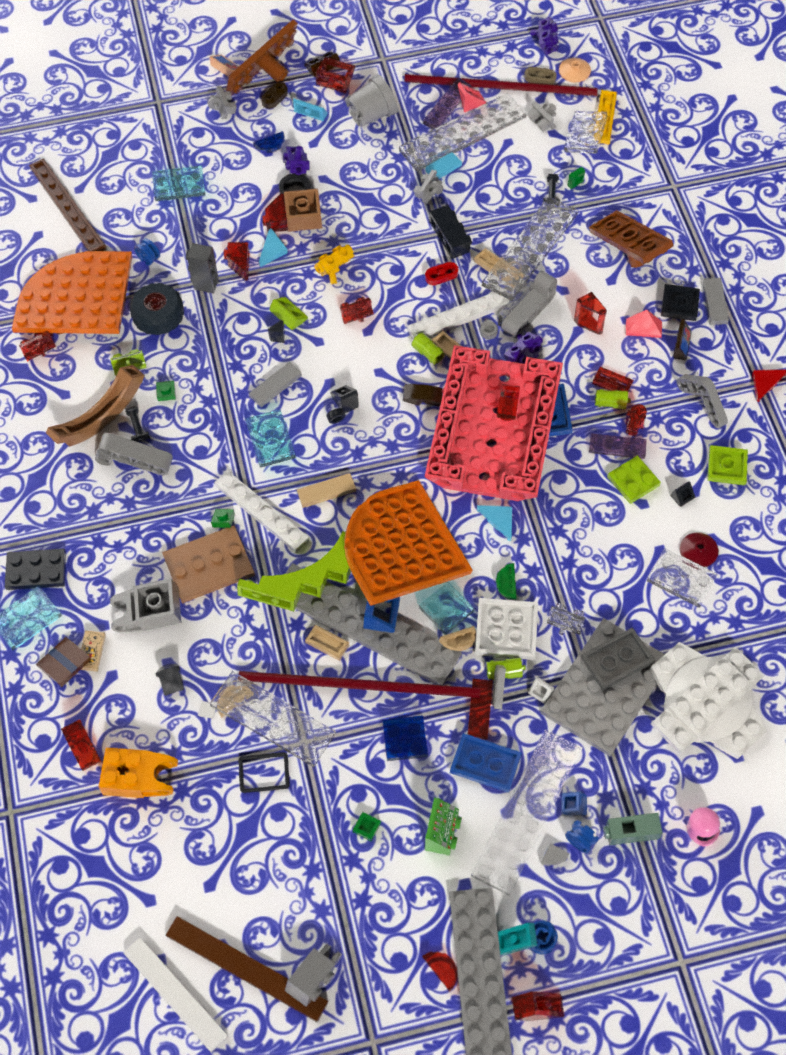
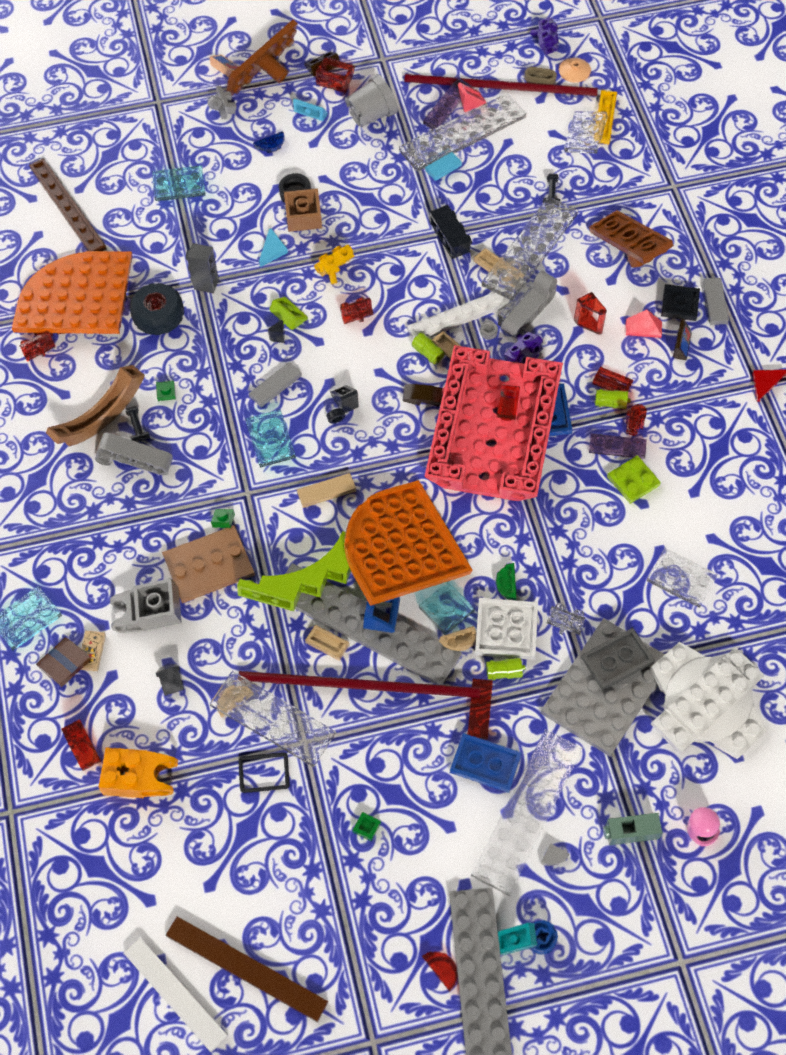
black plate [5,549,66,590] -> none
lime hips [110,349,147,376] -> none
blue wheel [134,238,161,266] -> none
white sticker [198,701,217,718] -> none
white plate [214,471,309,553] -> none
clear red slope [224,242,250,281] -> none
dark brown plate [261,83,288,109] -> none
clear red slope [262,193,288,233] -> none
dark purple brick [283,146,310,175] -> none
light grey hinge [285,944,342,1007] -> none
clear blue plate [382,715,428,761] -> none
light grey hips [413,170,444,204] -> none
red plate [425,262,459,285] -> none
bright green slope [425,797,462,856] -> none
medium azure tile [477,505,512,541] -> none
light grey tile [492,665,506,709] -> none
clear red slope [512,991,565,1021] -> none
light grey hips [527,101,556,132] -> none
white slope [528,677,554,704] -> none
blue slope [561,791,587,816] -> none
blue wheel [565,821,599,854] -> none
green tile [567,166,585,189] -> none
black slope [670,481,696,507] -> none
light grey beam [676,374,728,429] -> none
dark red dish [680,533,719,568] -> none
lime plate [707,445,748,485] -> none

